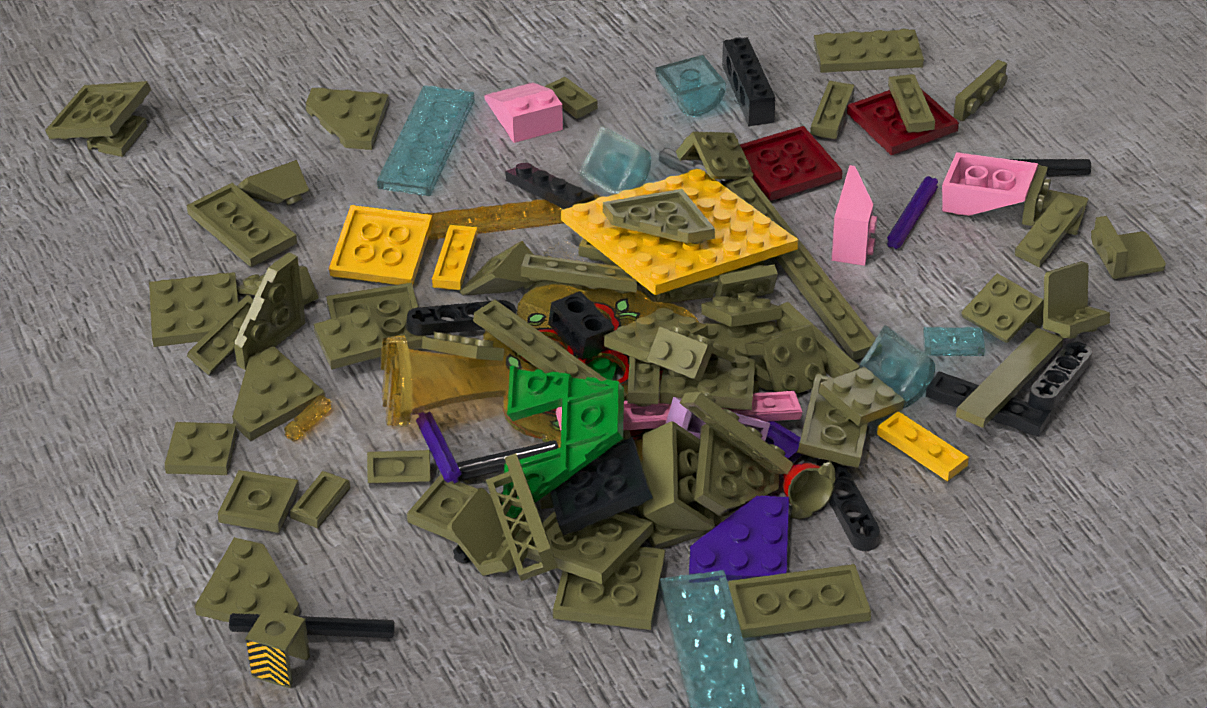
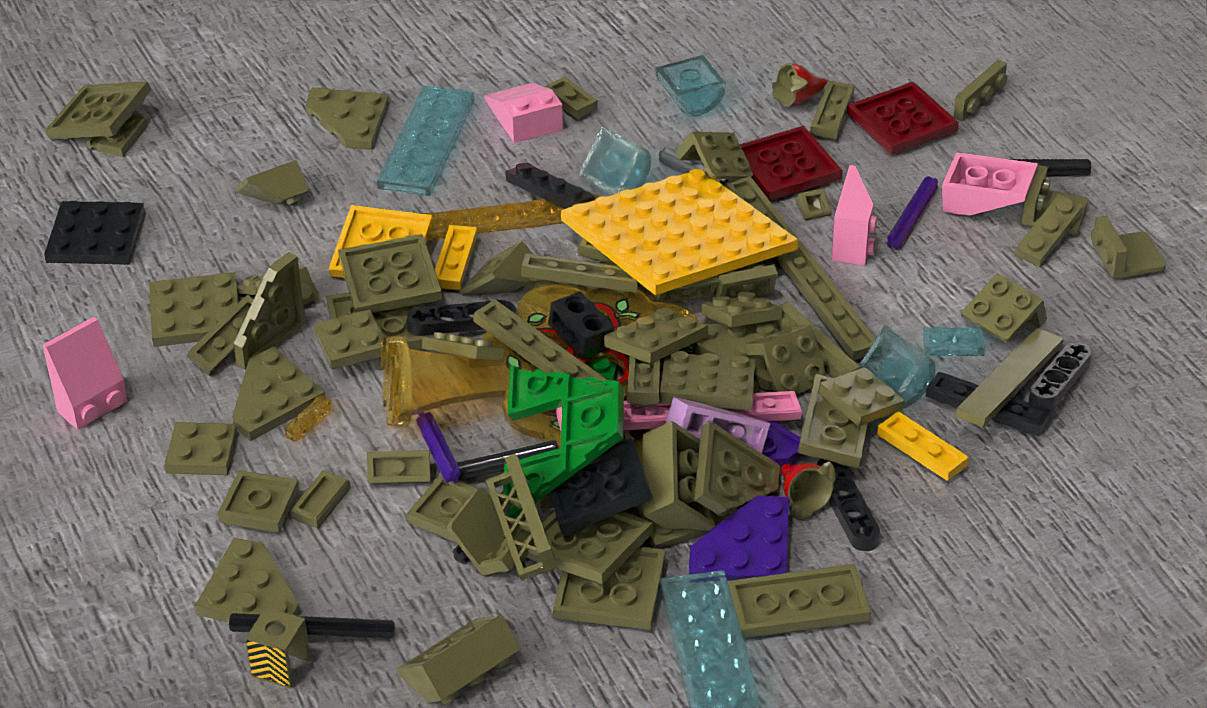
olive plate [186,183,297,267] -> none
olive plate [602,189,715,244] -> none
olive bracket [646,325,736,381] -> none
olive plate [679,391,794,474] -> none
black brick [722,37,775,126] -> none
olive plate [813,29,924,73] -> none
olive plate [888,74,935,132] -> none
olive bracket [1043,261,1110,339] -> none
none -> bright pink slope [43,317,128,430]
none -> black plate [44,201,145,265]
none -> olive plate [338,234,442,313]
none -> olive slope [396,614,521,704]
none -> hat [772,63,827,106]
none -> olive slope [795,188,832,220]

